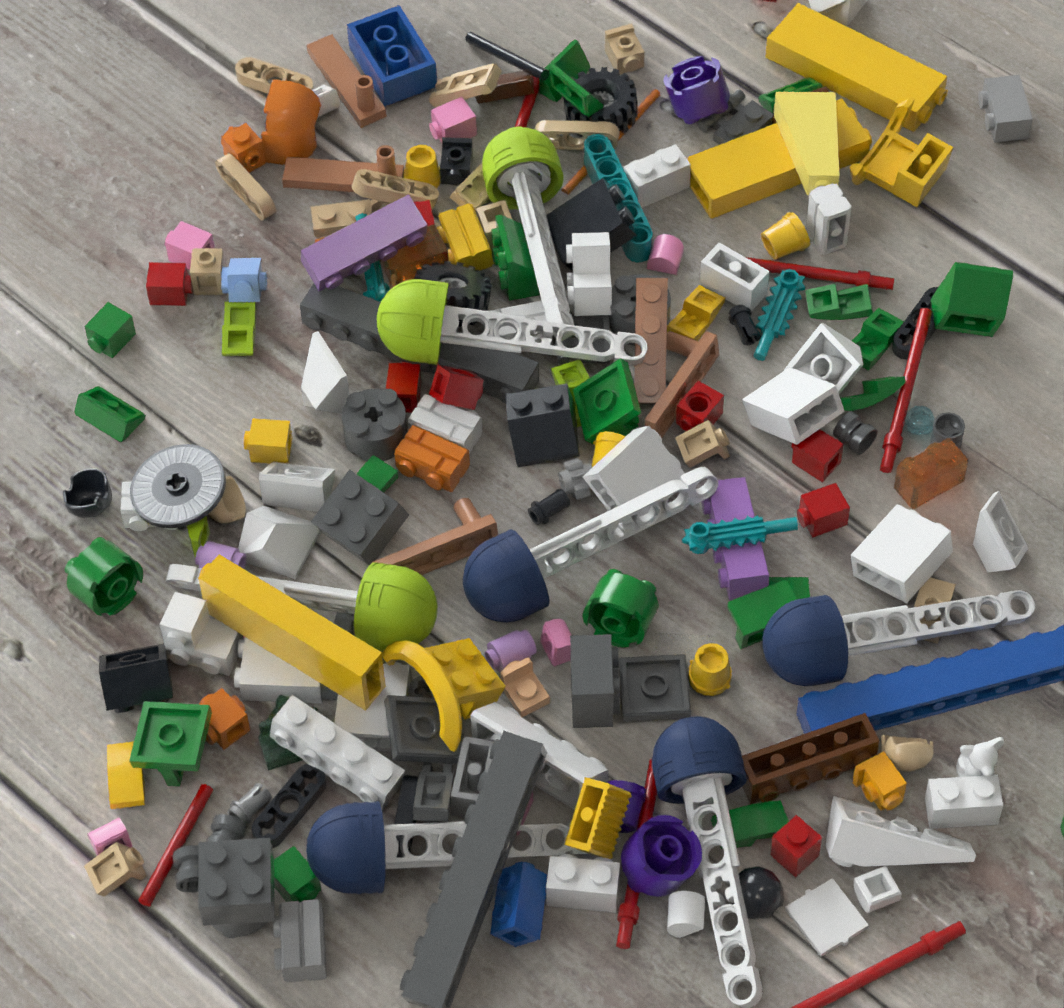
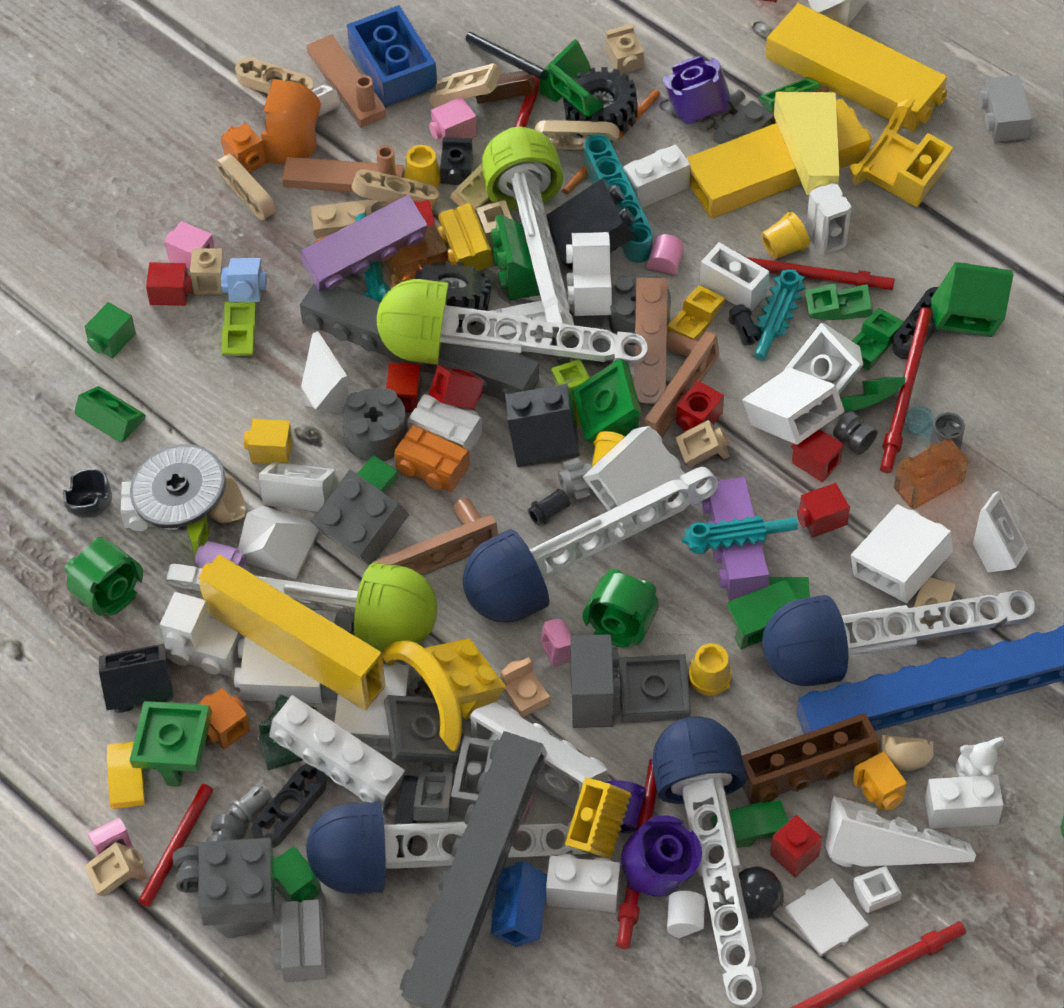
lavender brick [484,630,537,672] -> none

